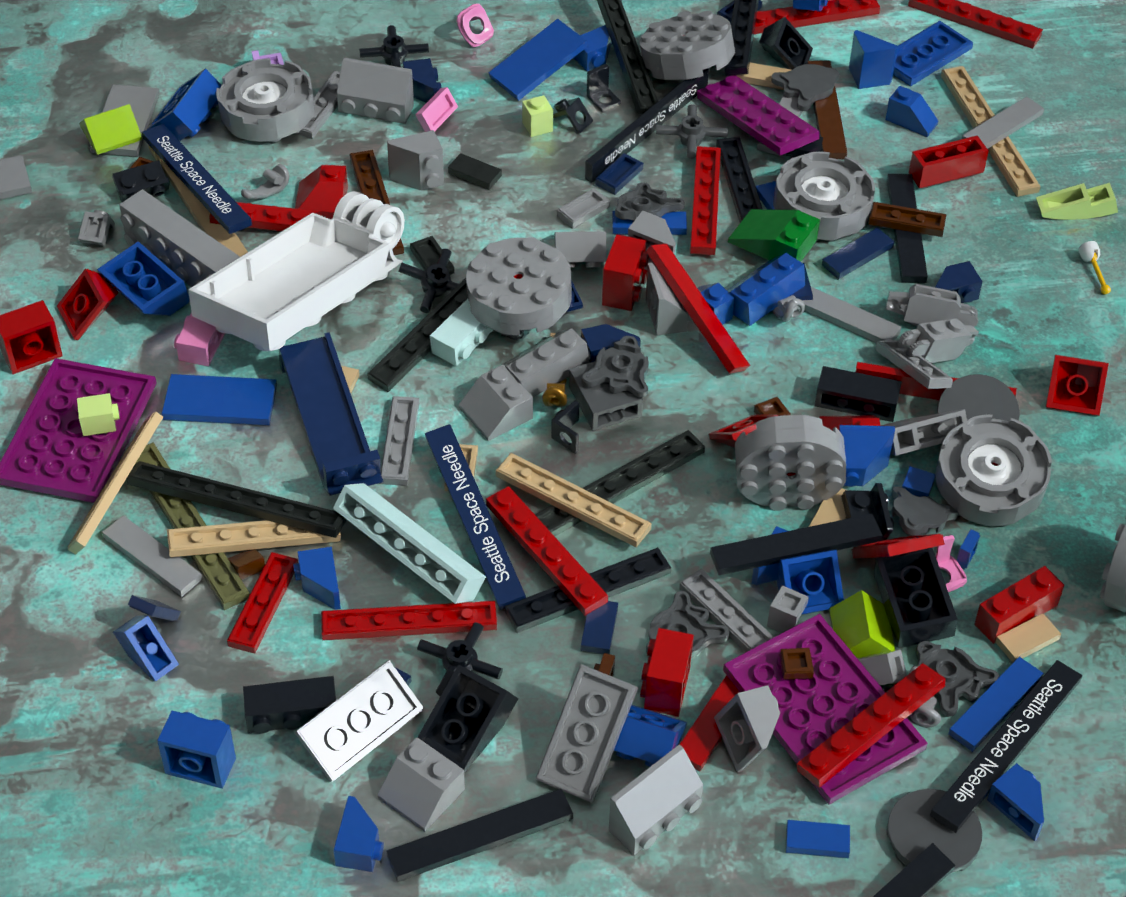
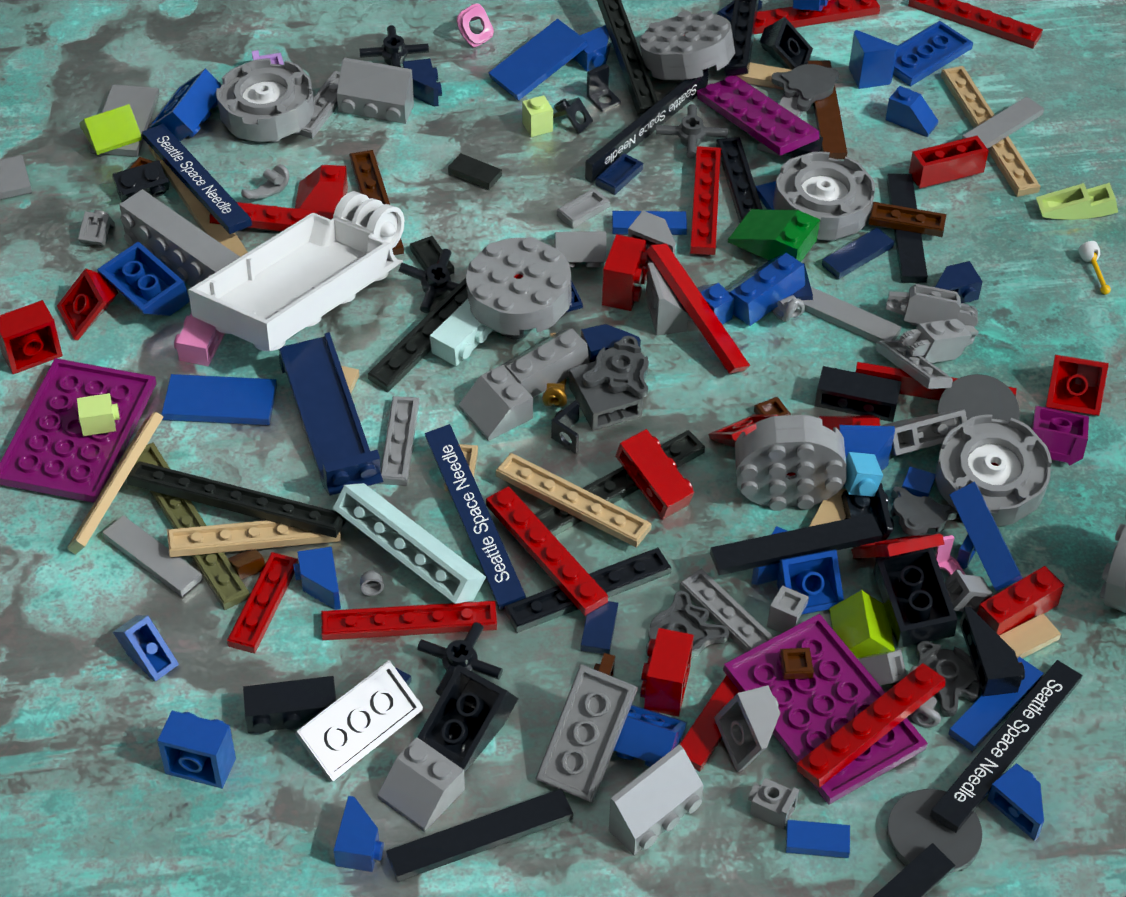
dark blue tile [128,595,181,621] -> none
light grey slope [387,130,444,190] -> none
bright pink tile [415,87,458,132] -> none
dark grey tile [615,183,685,221] -> none
none -> light grey hinge [360,570,384,596]
none -> red brick [615,429,694,520]
none -> light grey brick [748,778,799,830]
none -> medium azure brick [845,452,883,497]
none -> light grey brick [945,570,993,612]
none -> blue tile [949,481,1023,591]
none -> black slope [960,607,1025,696]
none -> magenta slope [1031,406,1089,466]

